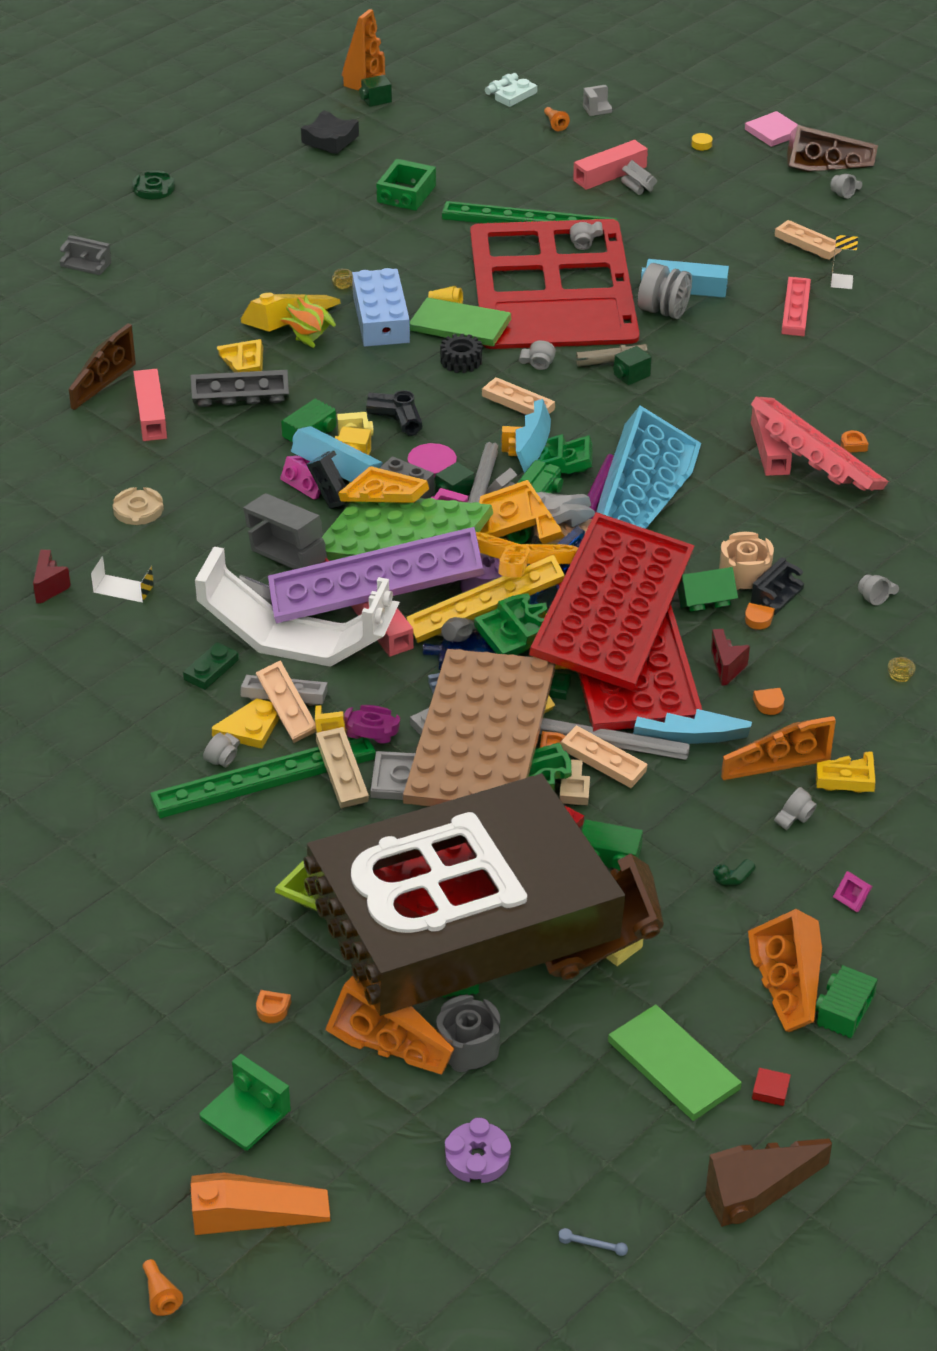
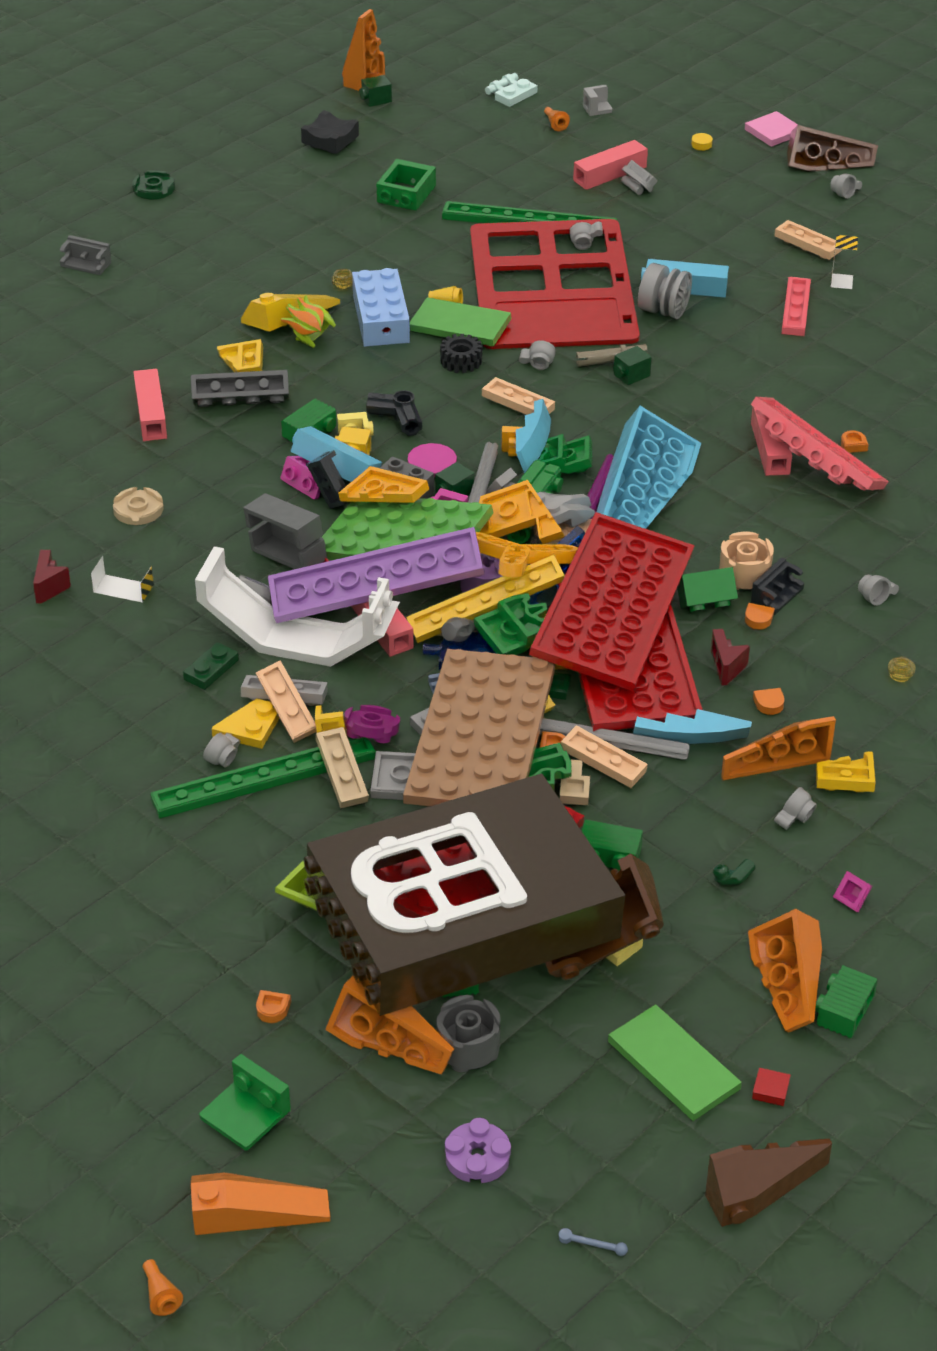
reddish brown wedge [69,323,136,410] -> none

